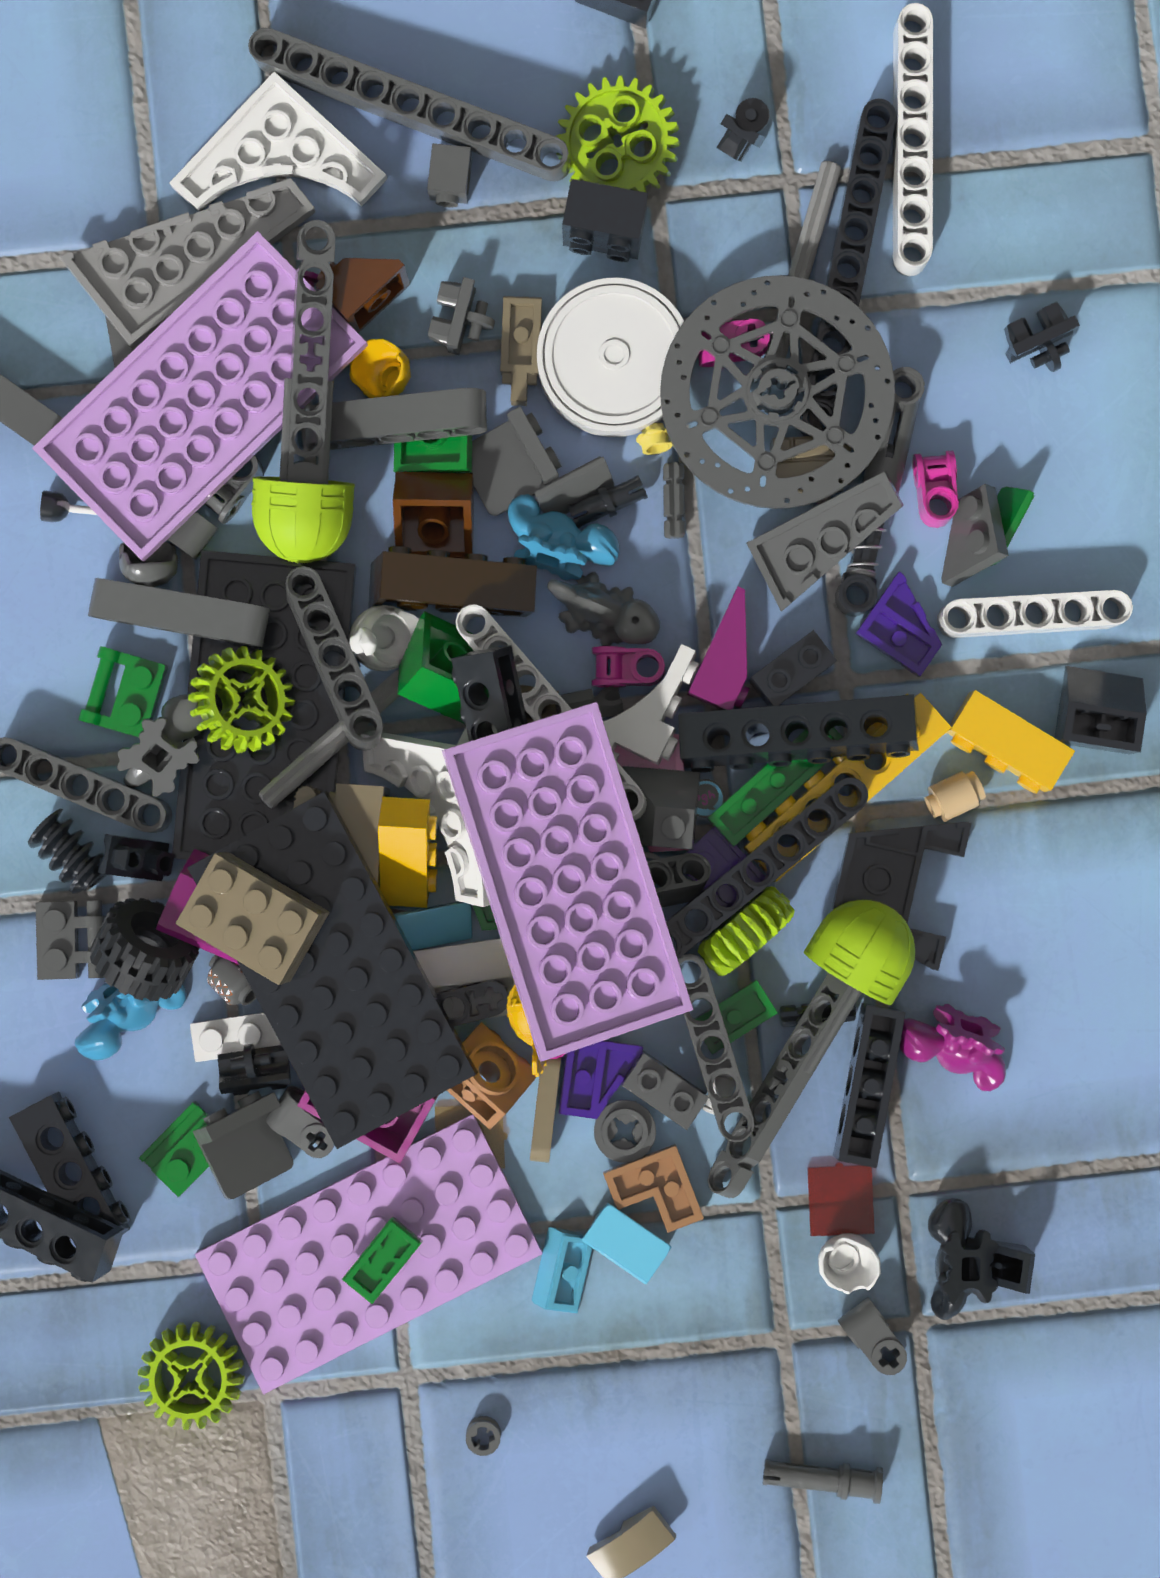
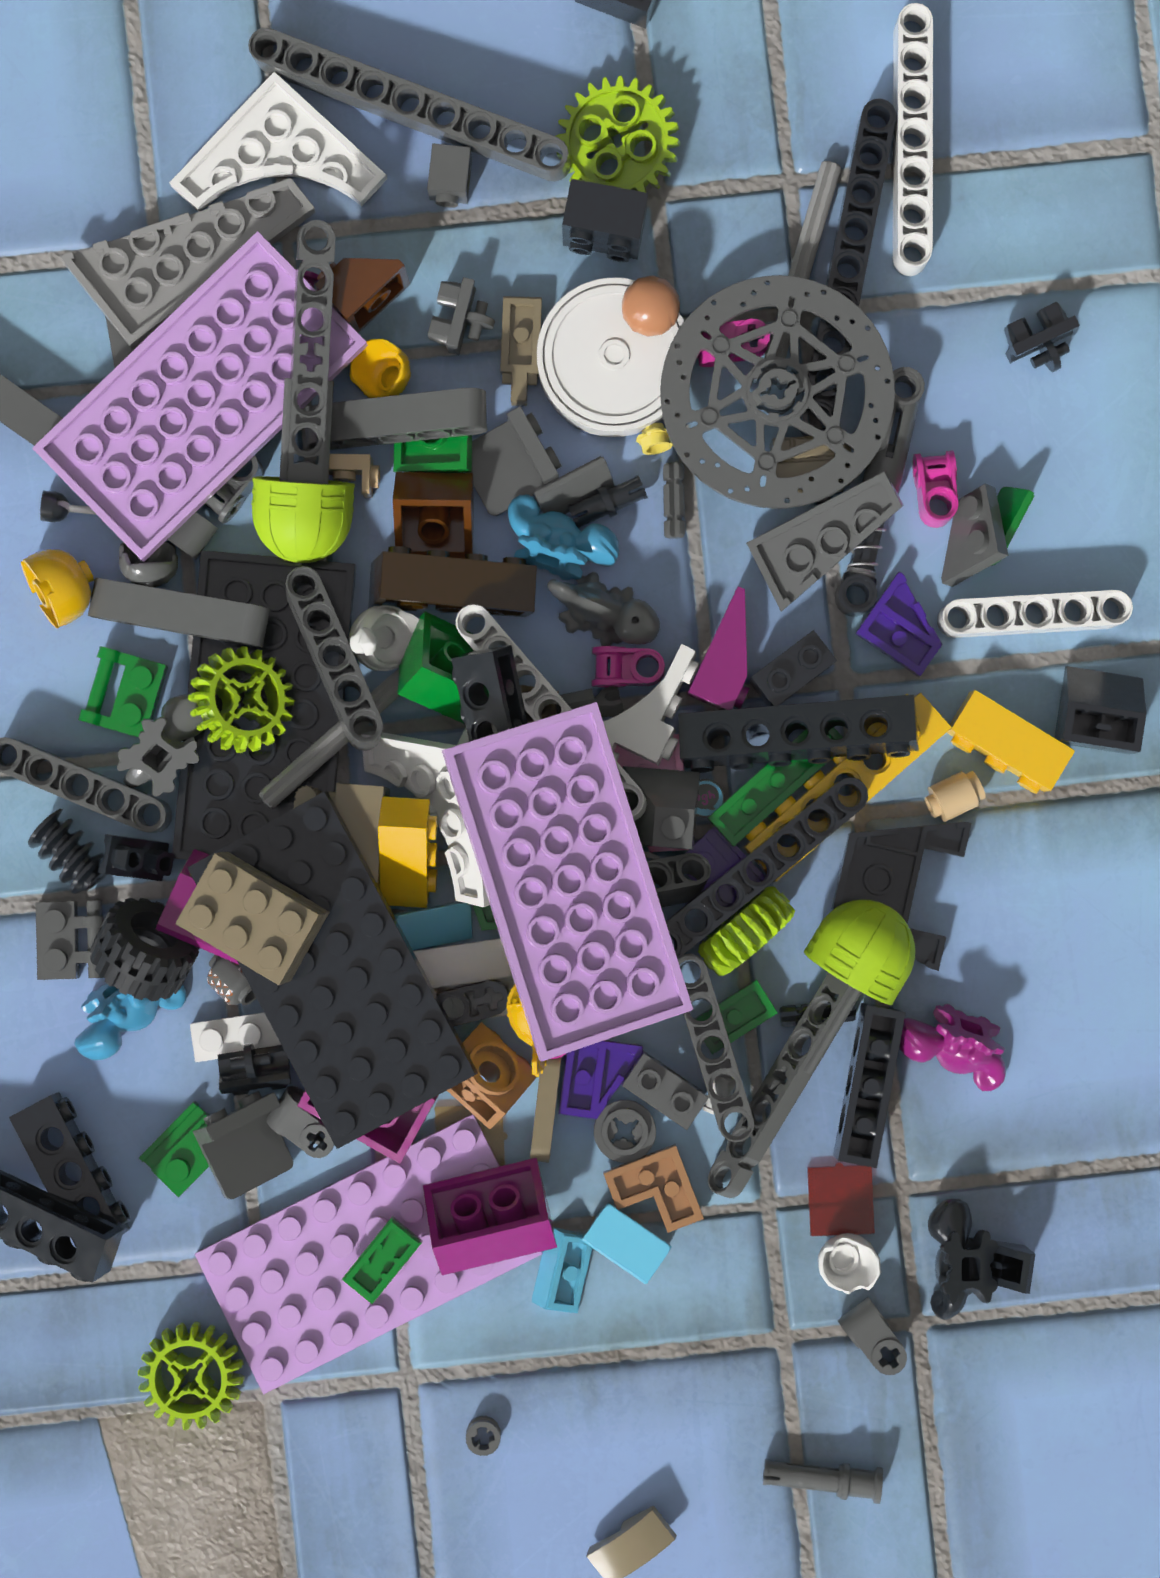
black hips [716,98,770,162] -> none
none -> yellow cylinder [21,549,94,628]
none -> tan bracket [329,454,380,498]
none -> magenta slope [423,1158,557,1275]
none -> nougat hair [622,275,680,337]

